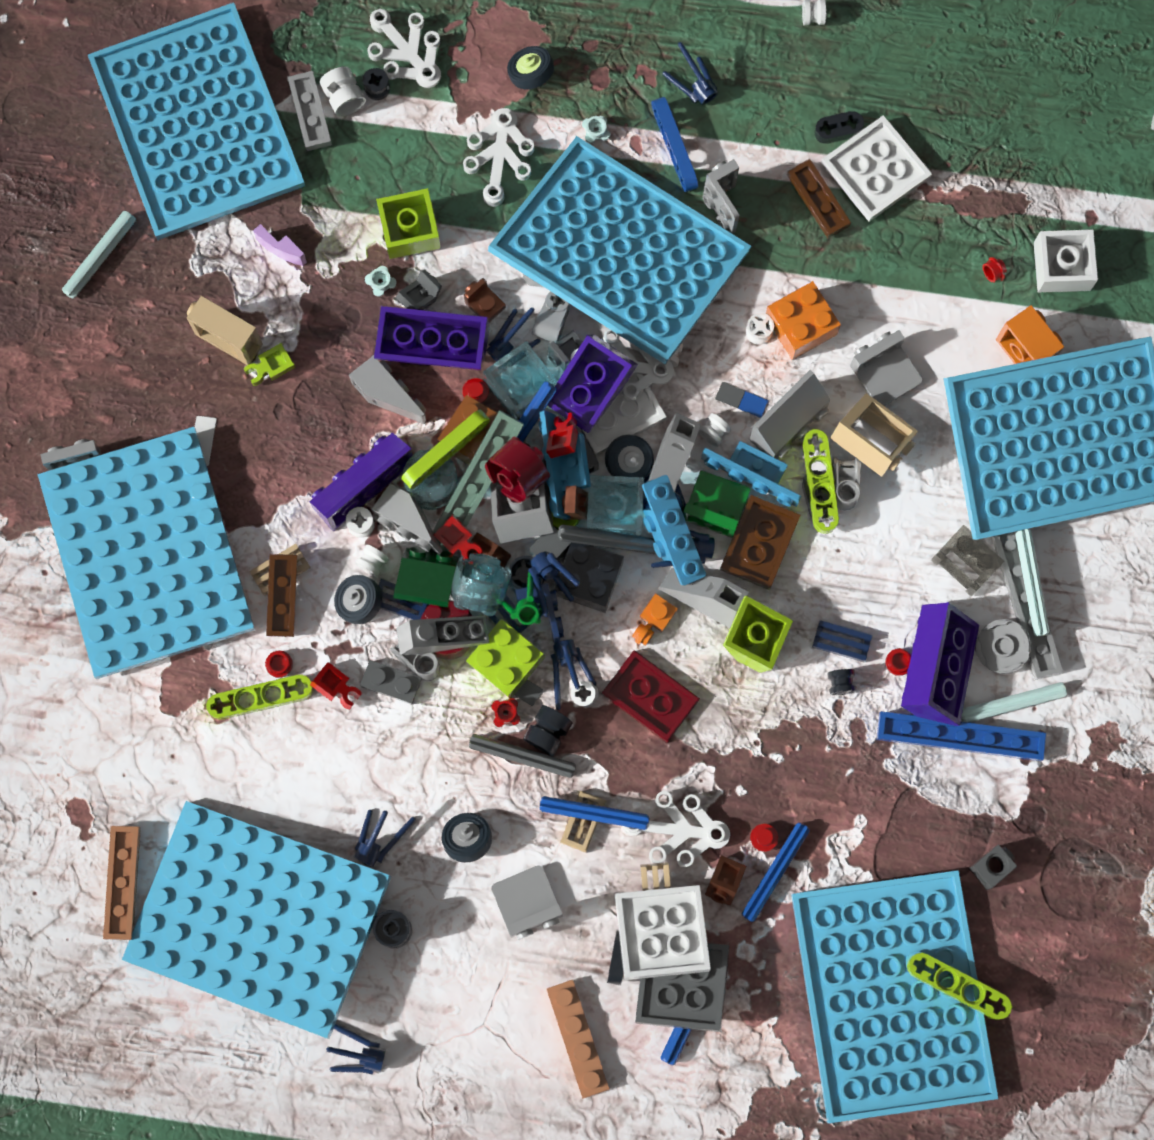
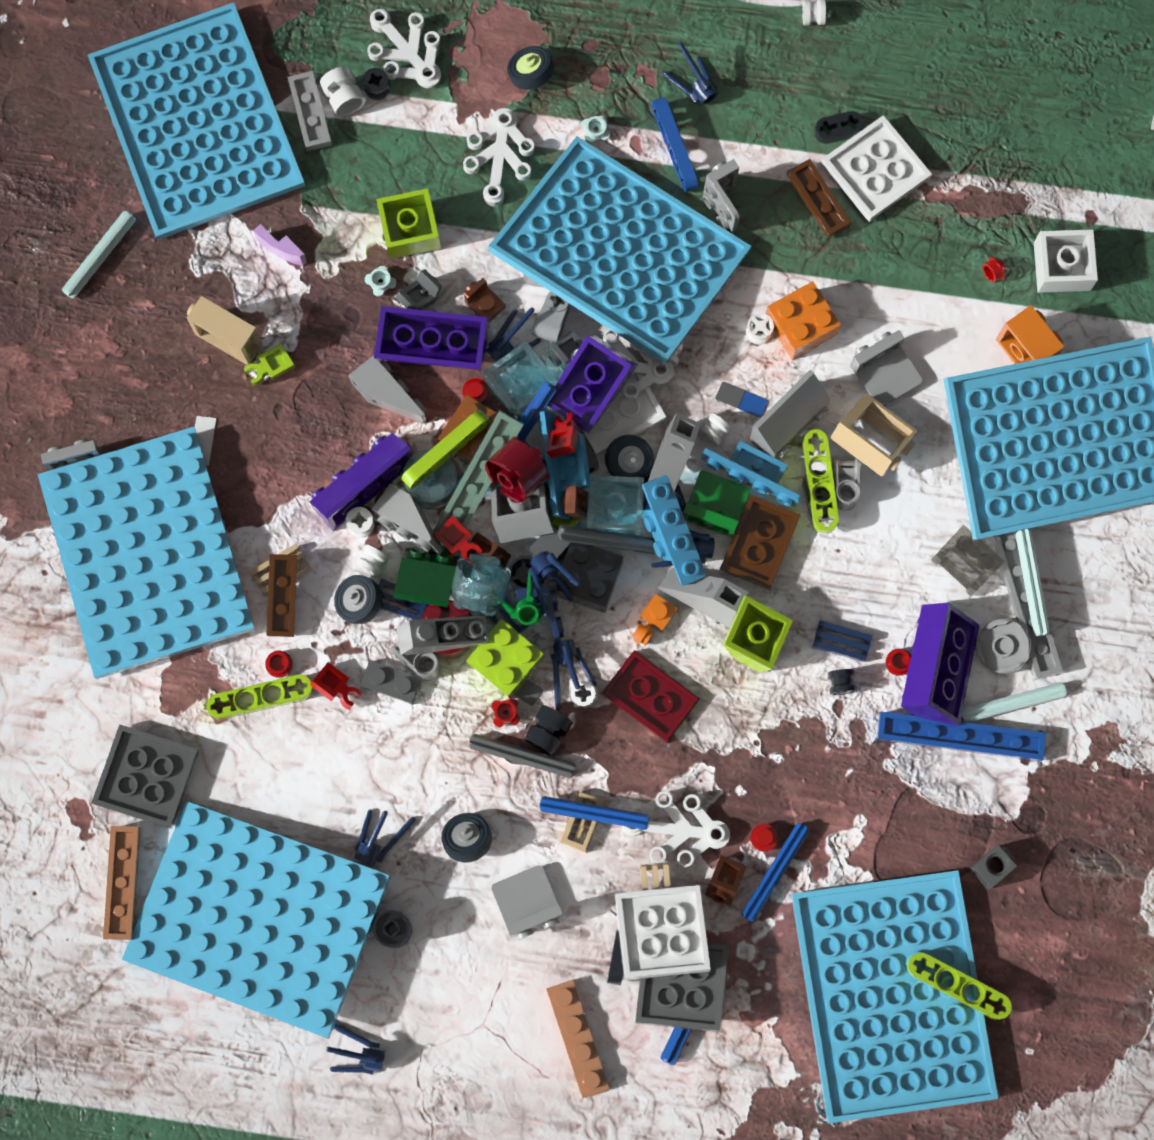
none -> dark grey plate [91,724,200,829]

